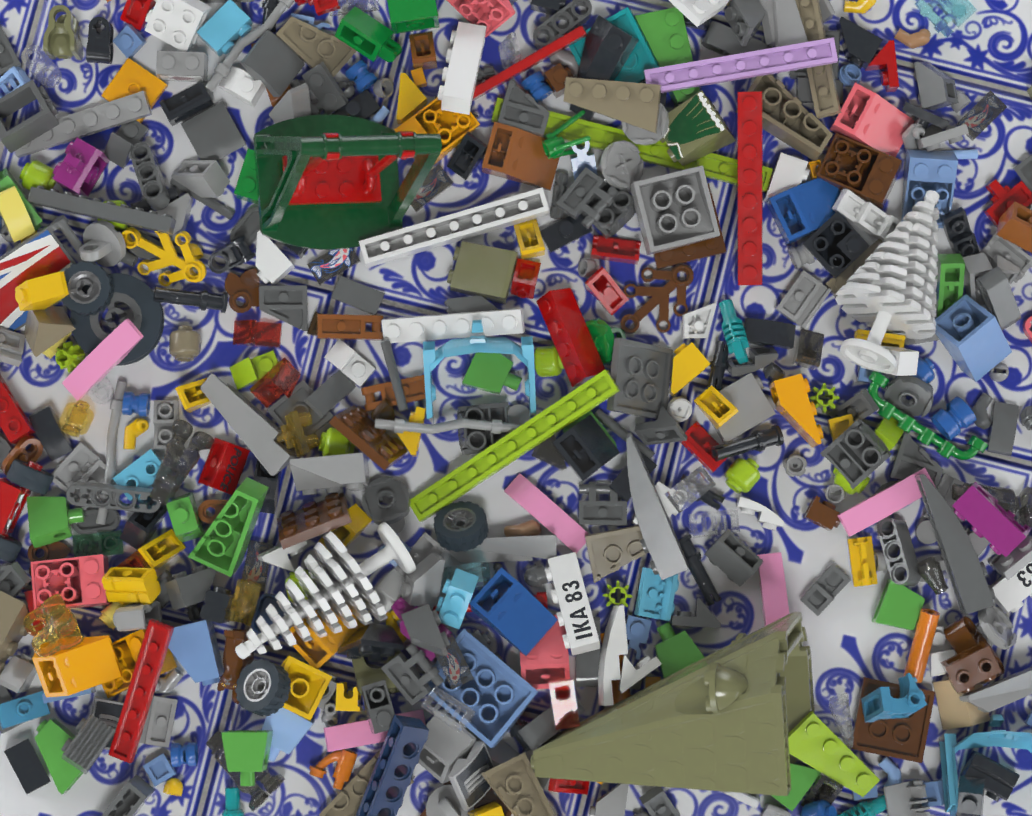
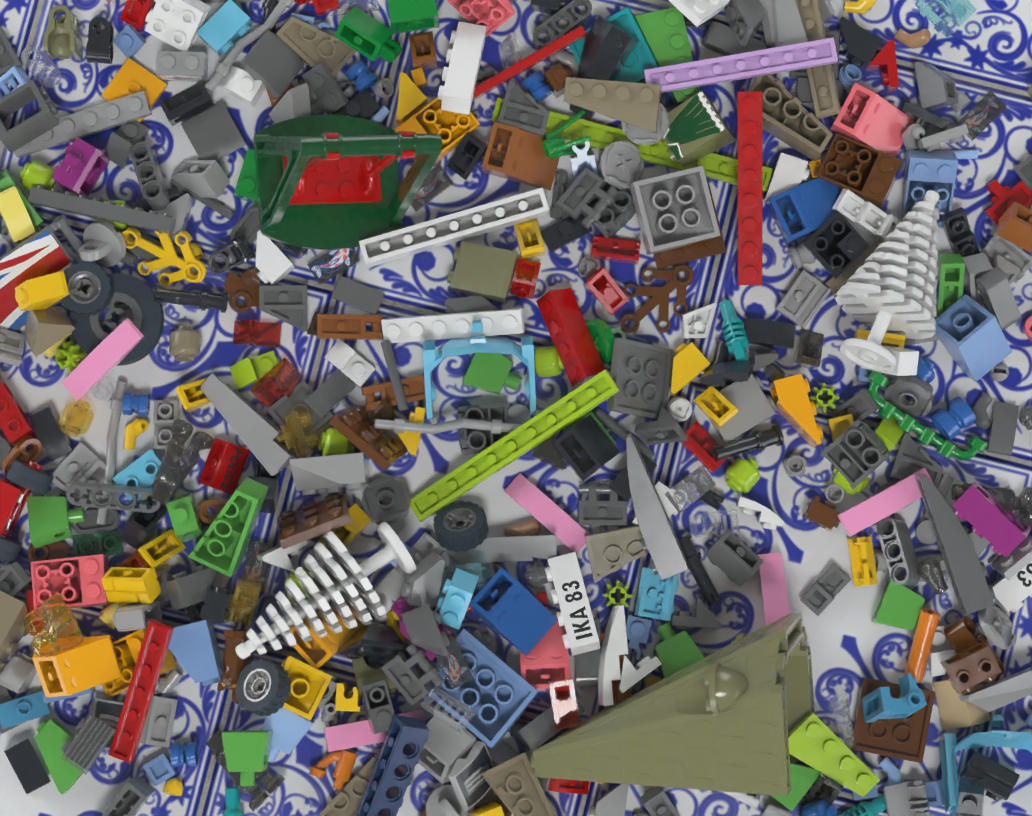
none -> black slope [700,361,754,387]

